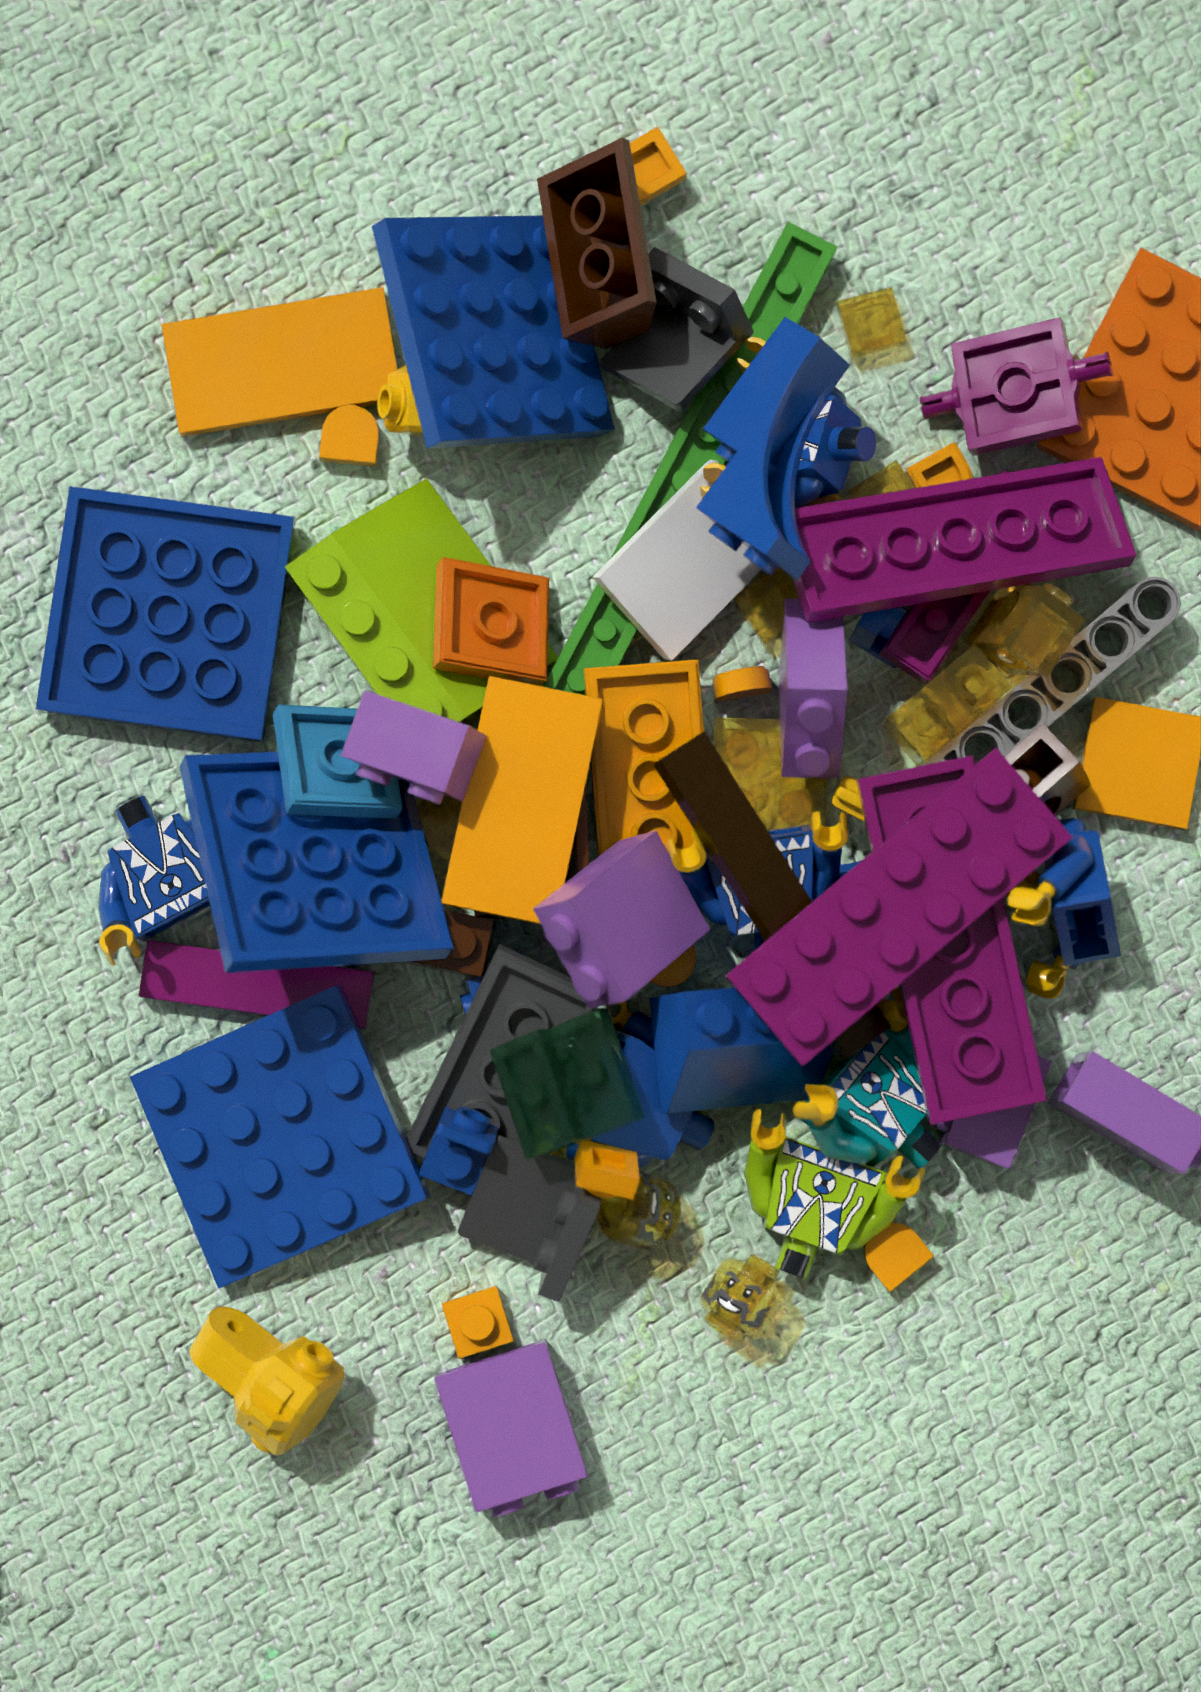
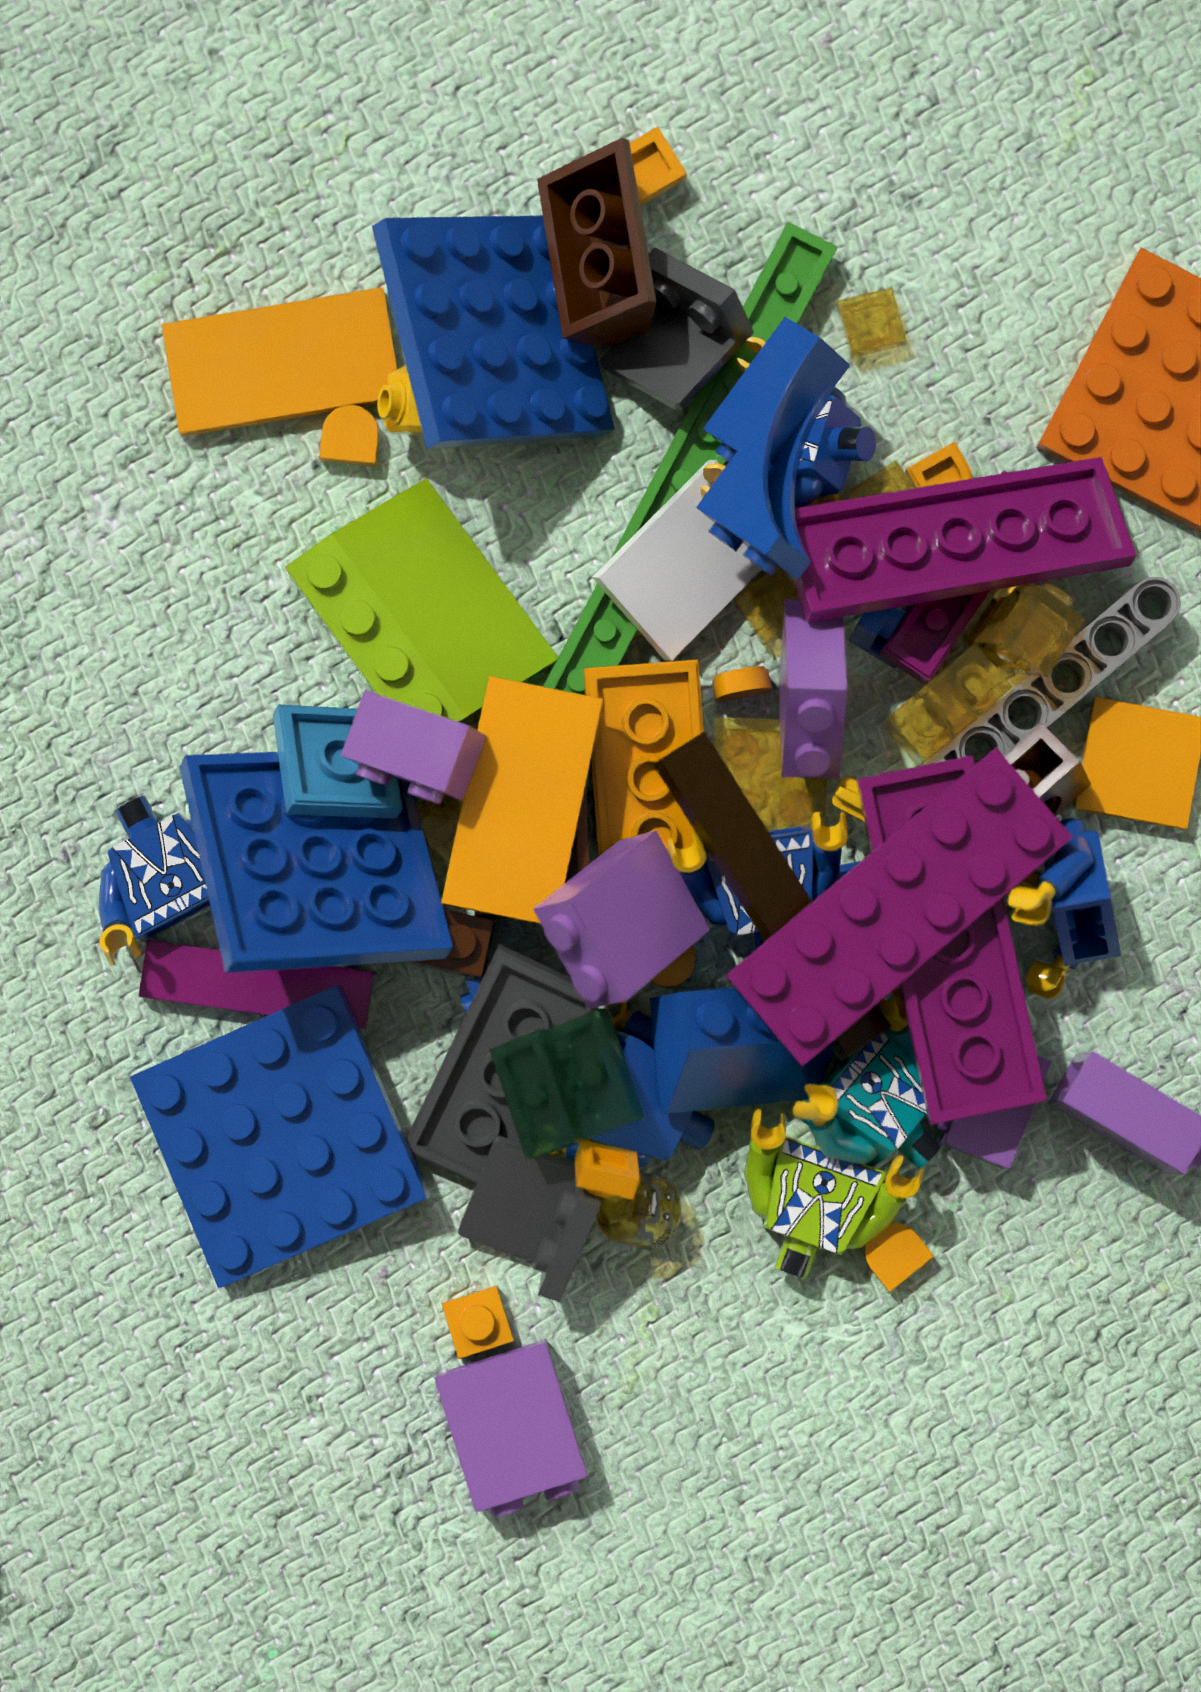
blue plate [36,486,296,743] -> none
yellow piece [190,1307,344,1456] -> none
blue bracket [418,1107,499,1196] -> none
orange tile [433,557,549,686] -> none
clear yellow head [700,1254,786,1344] -> none
magenta plate [920,317,1113,456] -> none

